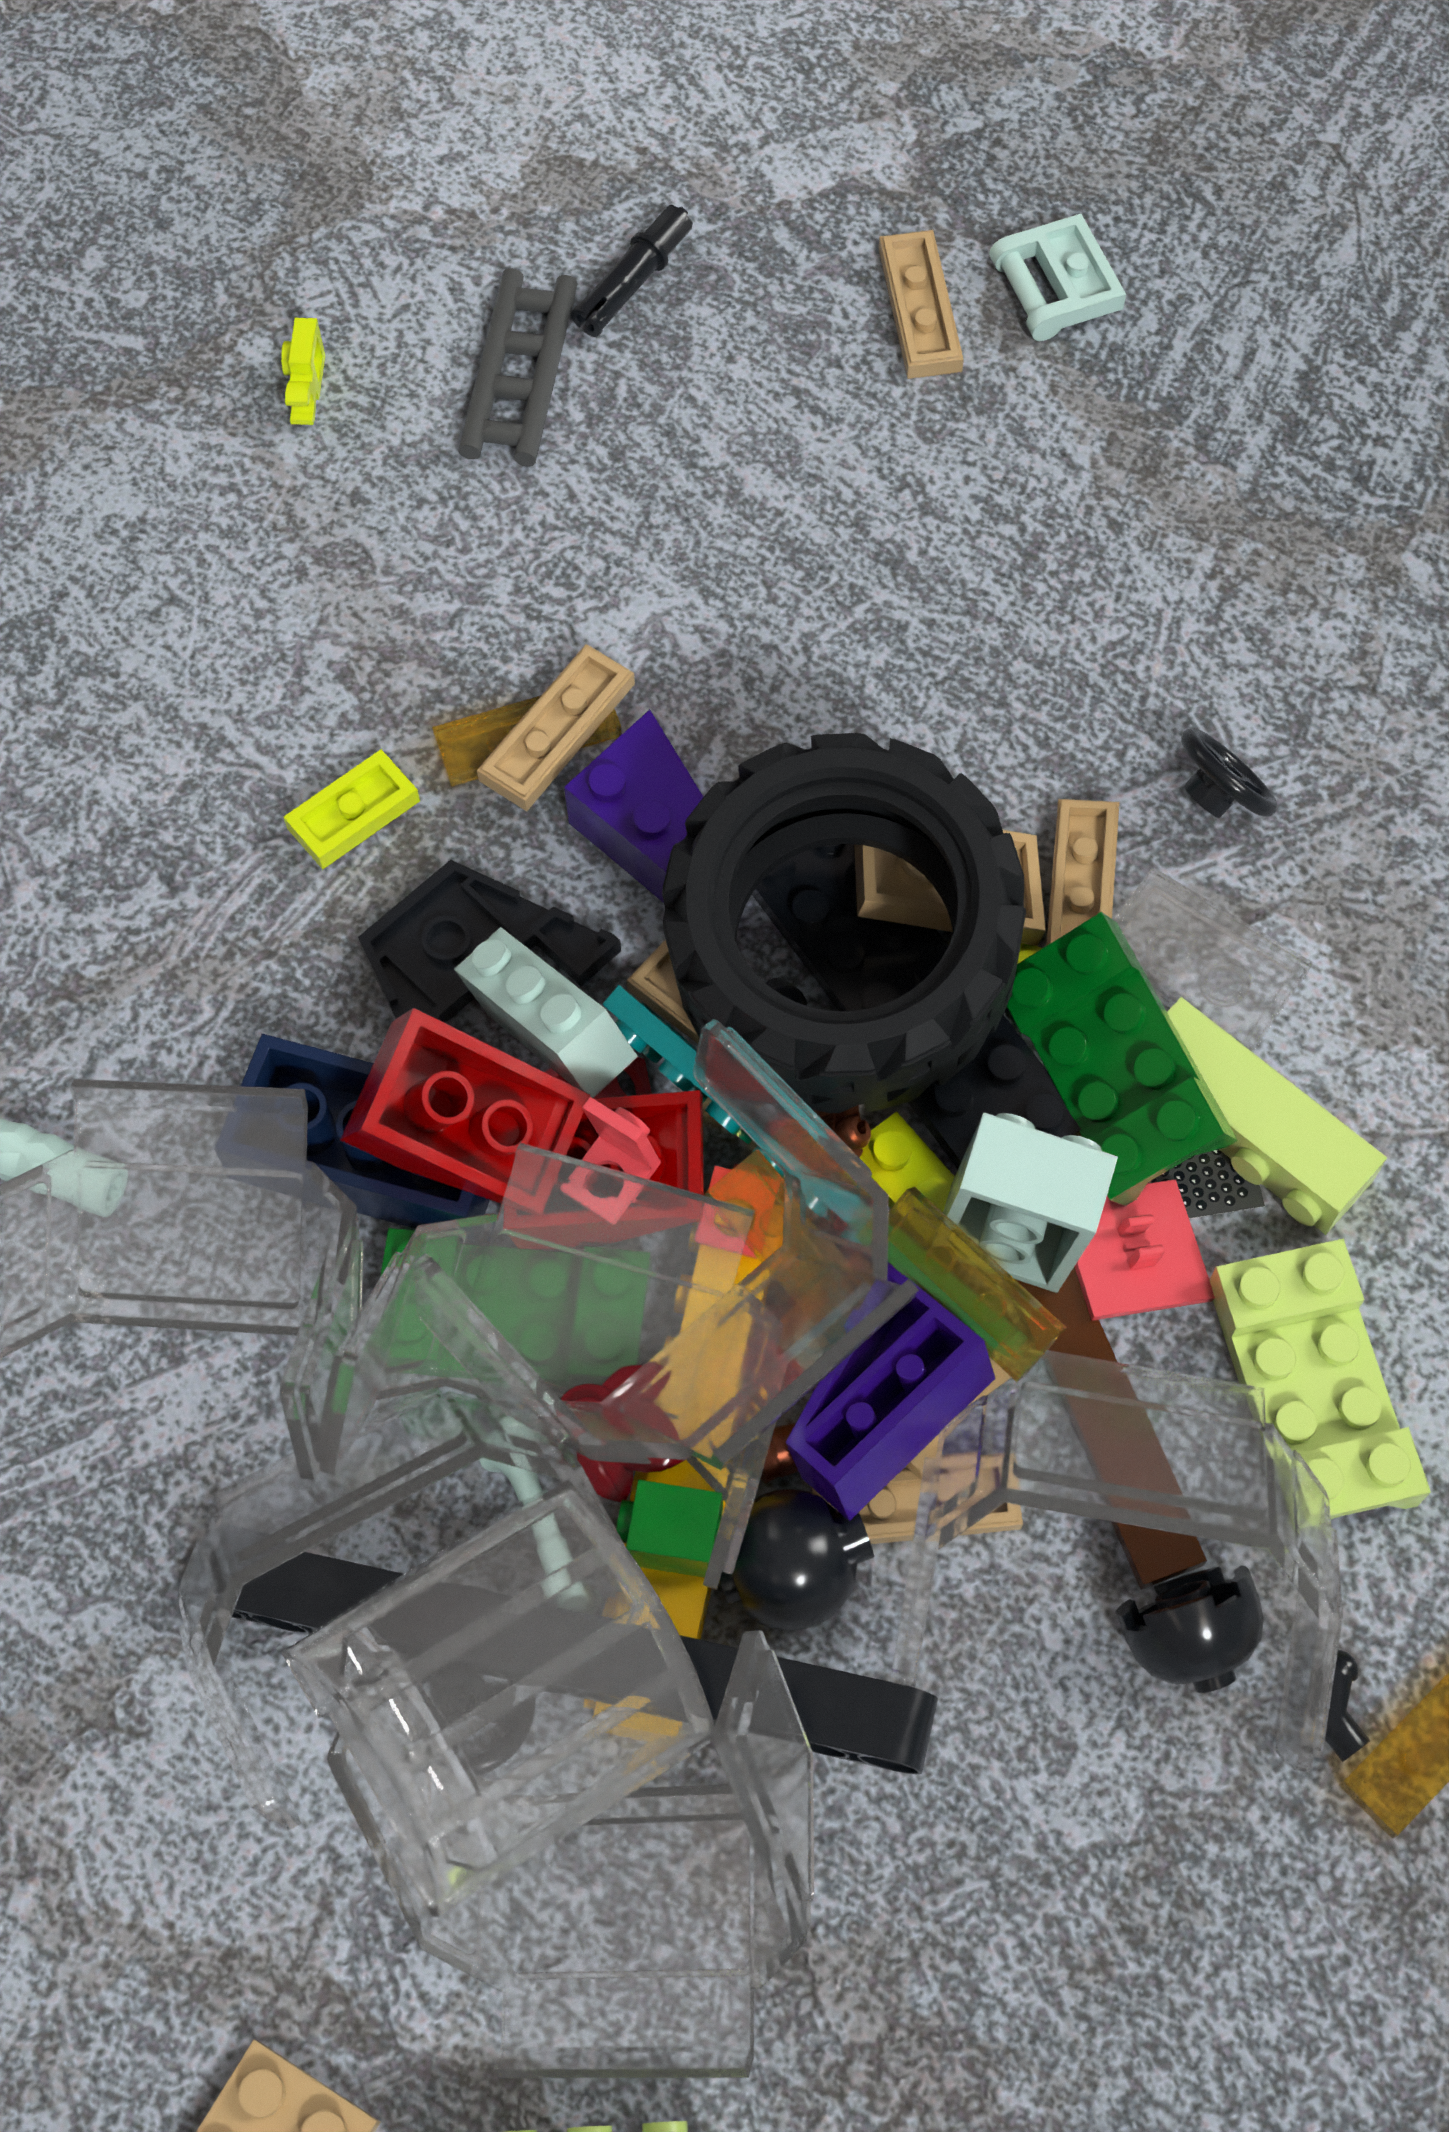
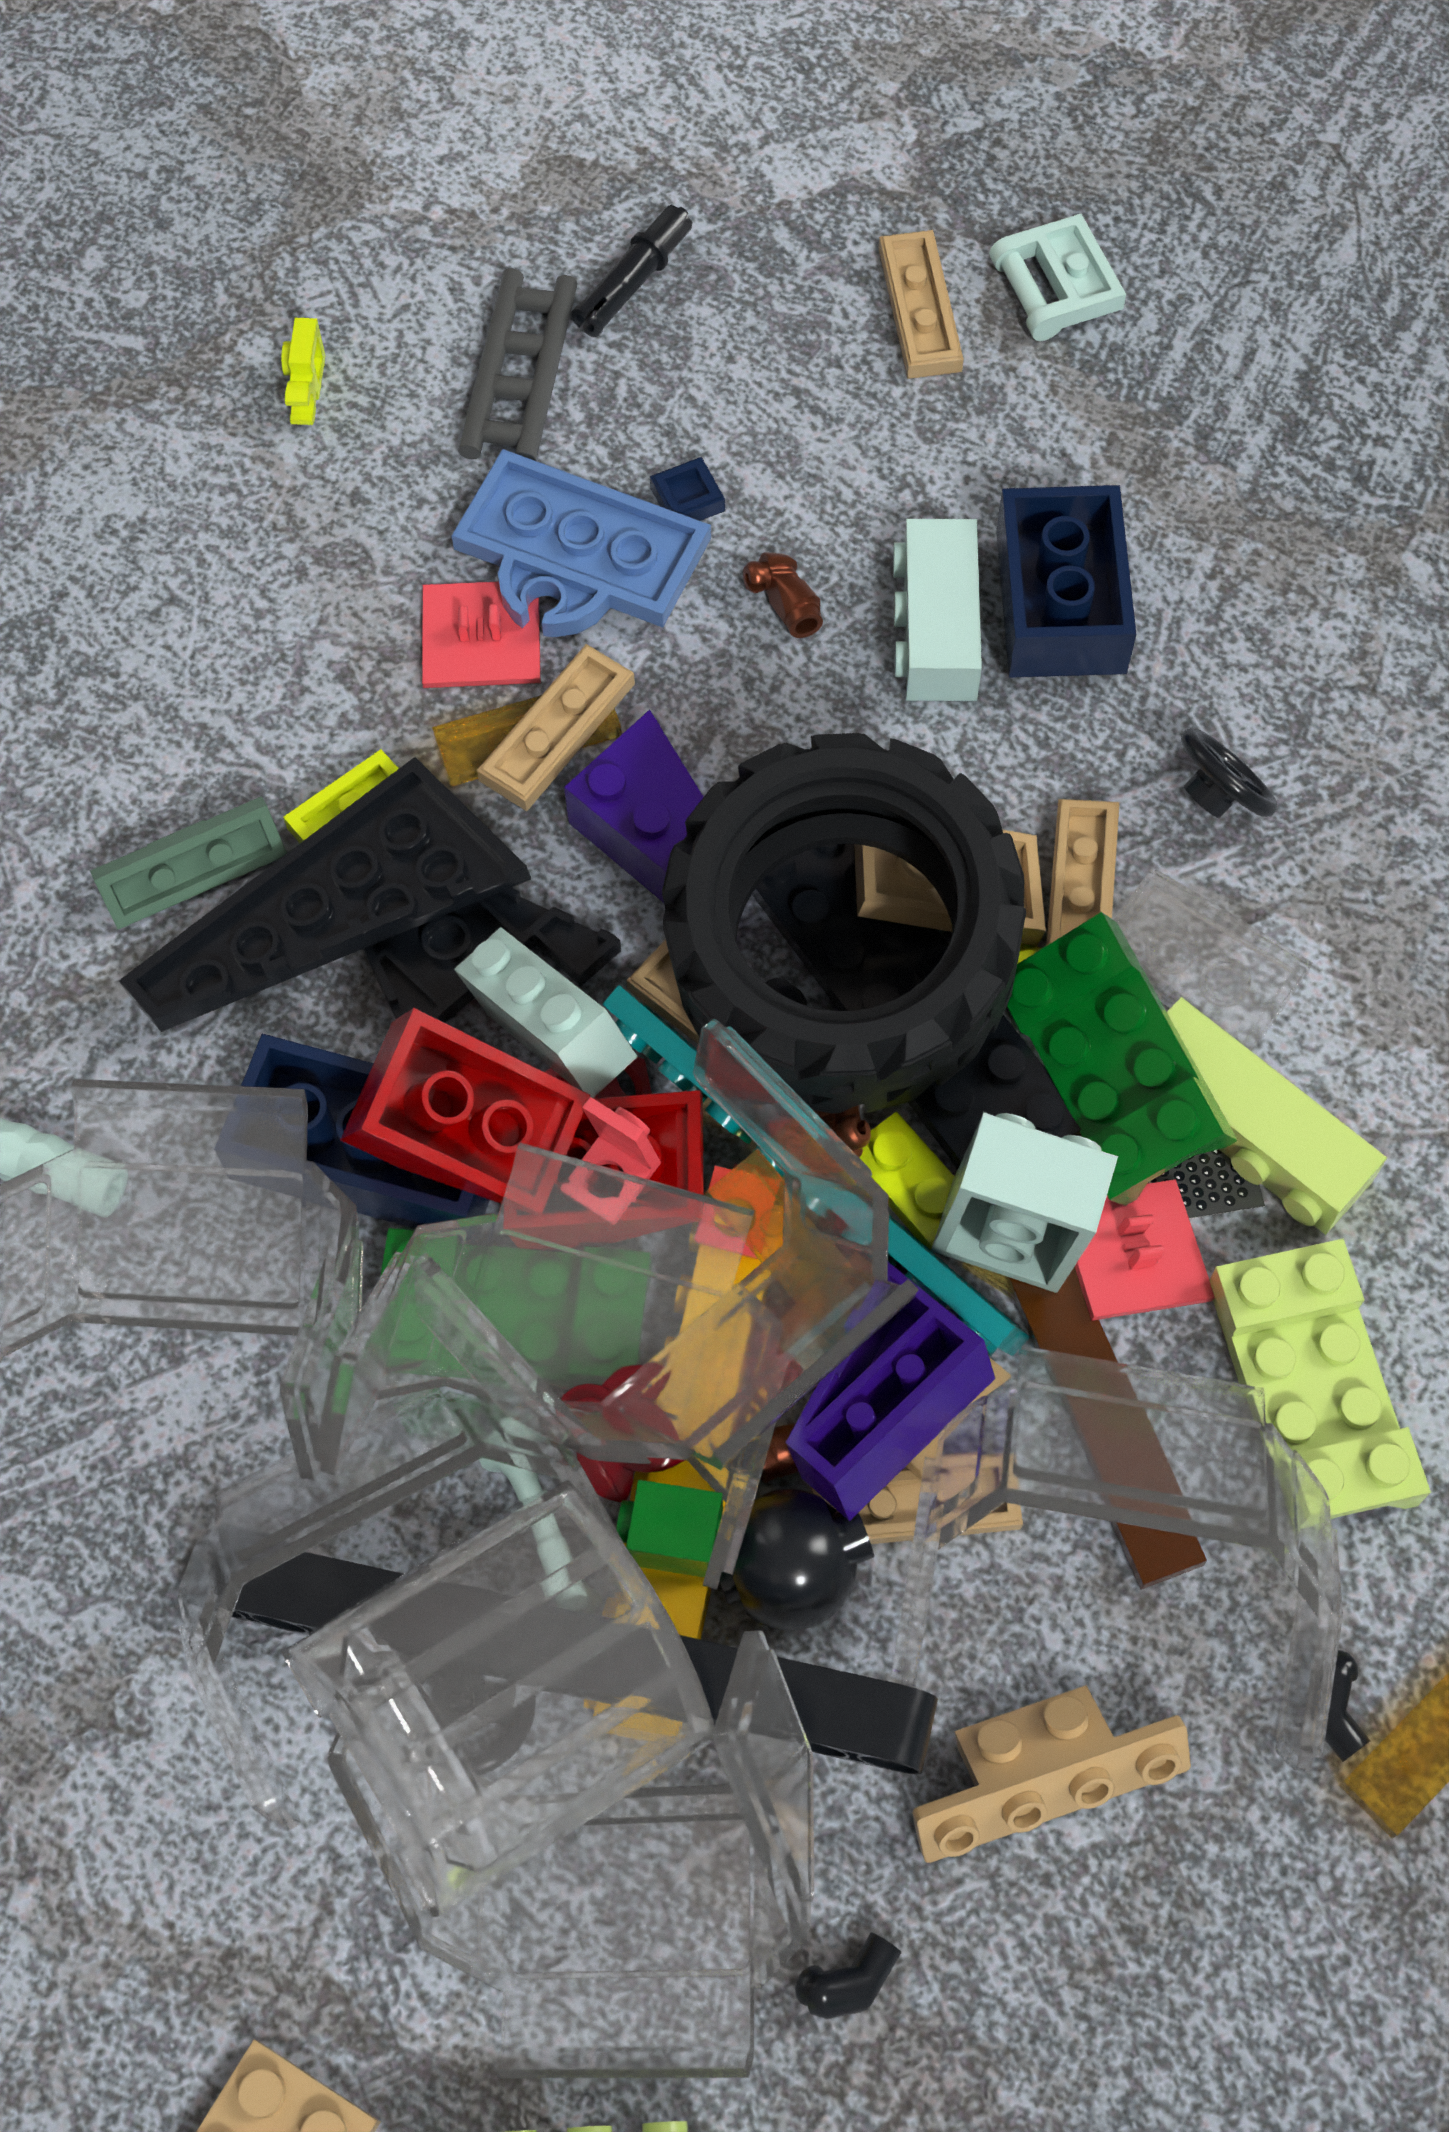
clear yellow tile [866,1187,1067,1382] -> none
black cylinder [1116,1565,1264,1693] -> none
none -> sand green plate [90,796,287,930]
none -> black wing [119,757,531,1032]
none -> coral piece [422,581,541,688]
none -> medium blue plate [452,449,711,637]
none -> dark blue tile [650,457,725,521]
none -> copper arm [743,552,823,638]
none -> black arm [795,1932,902,2019]
none -> light aqua brick [893,519,982,701]
none -> tan bracket [912,1685,1191,1863]
none -> dark blue brick [996,485,1137,678]

